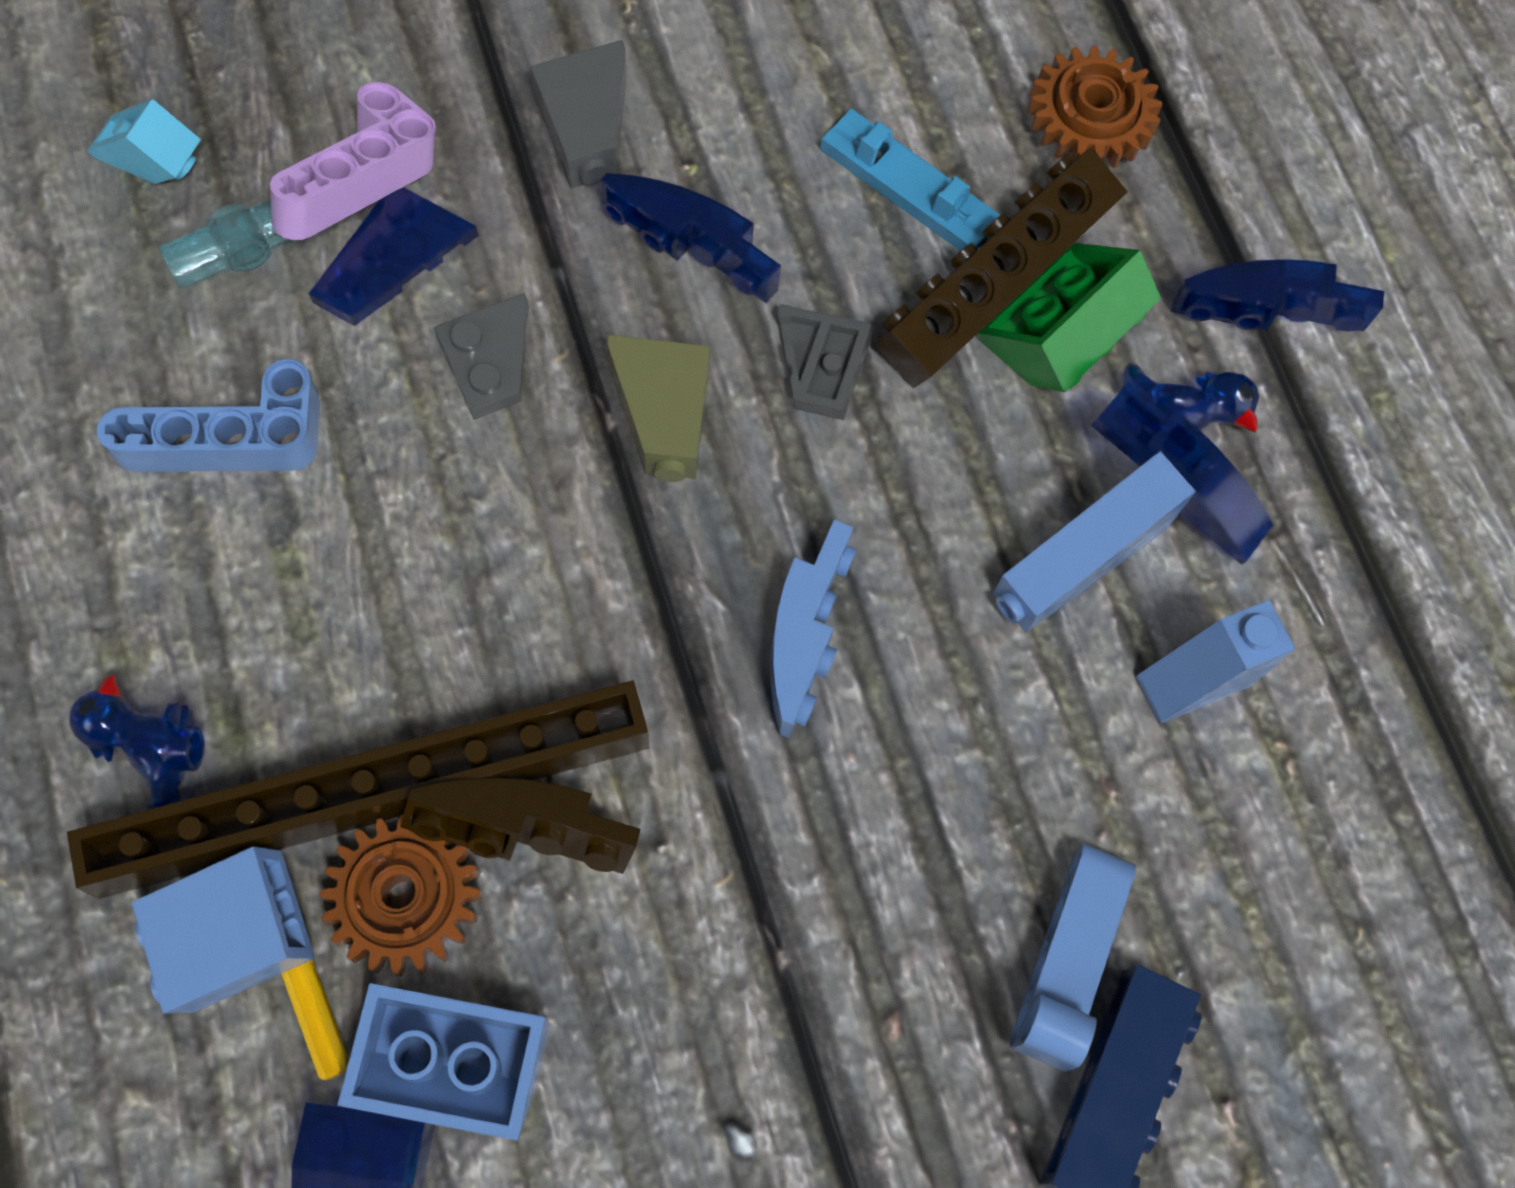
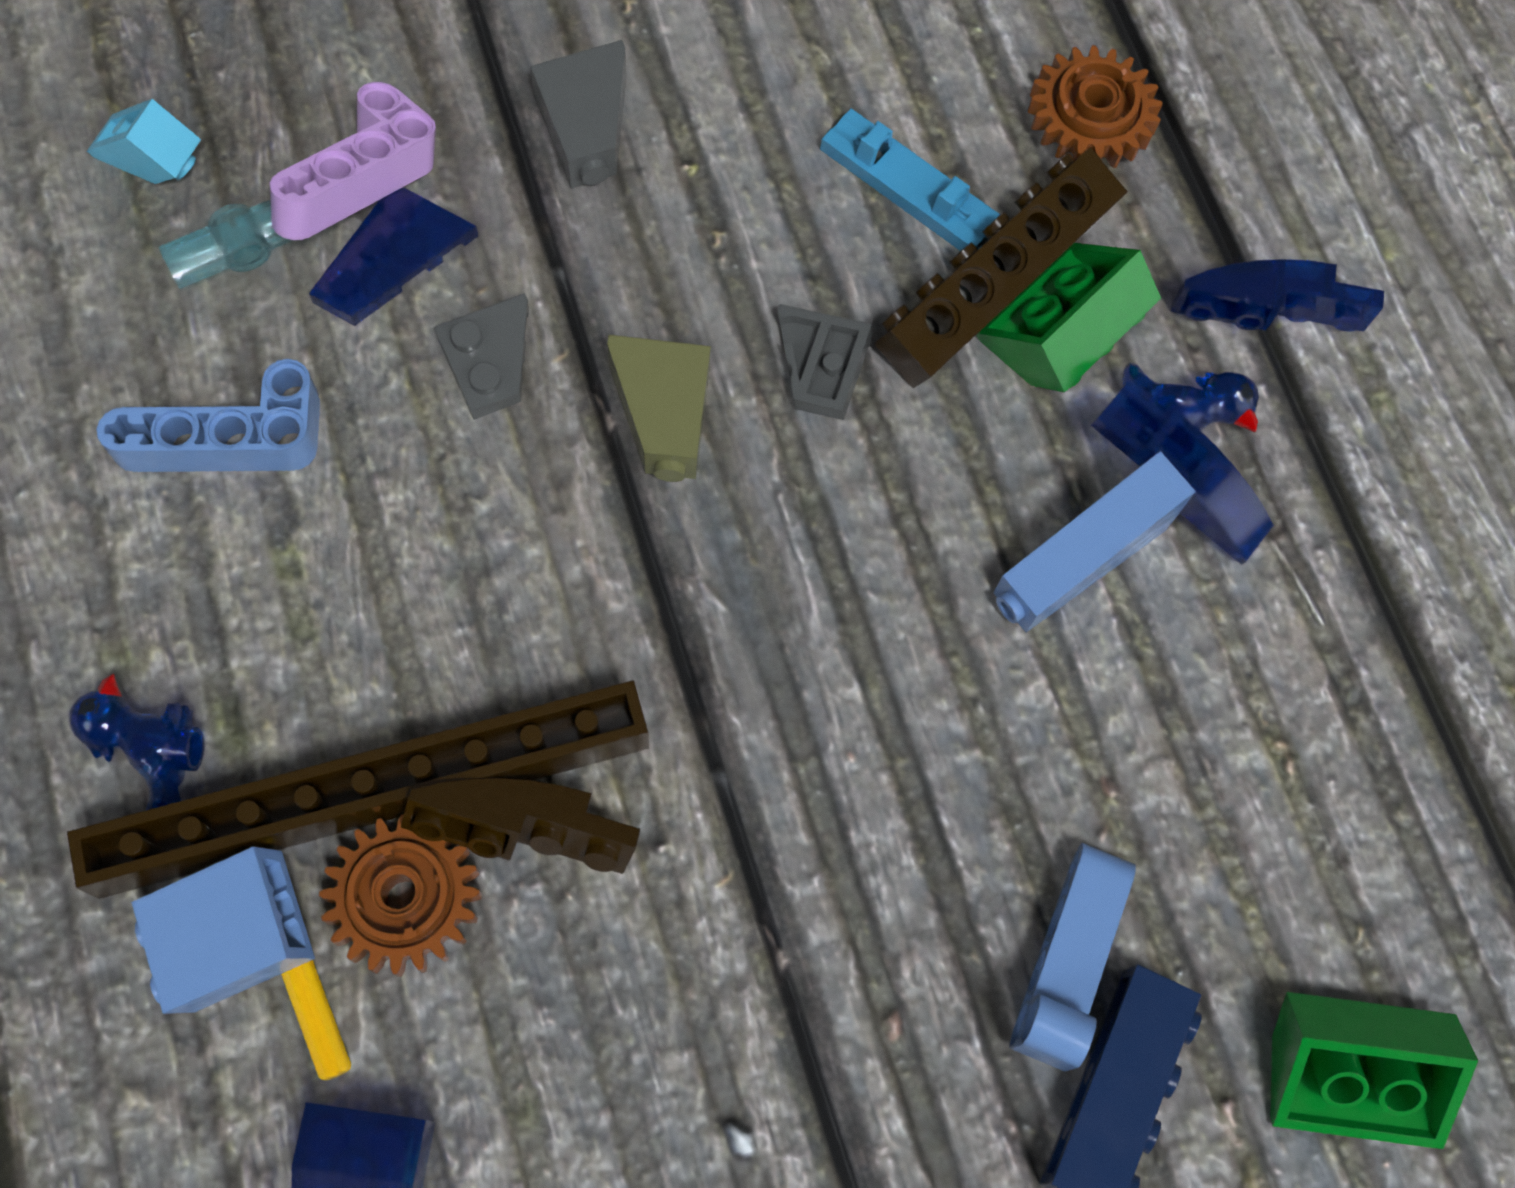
medium blue slope [337,983,550,1141] -> none
clear blue slope [600,173,781,303] -> none
medium blue slope [771,520,857,738] -> none
medium blue slope [1136,600,1296,724] -> none
none -> green slope [1270,992,1478,1149]

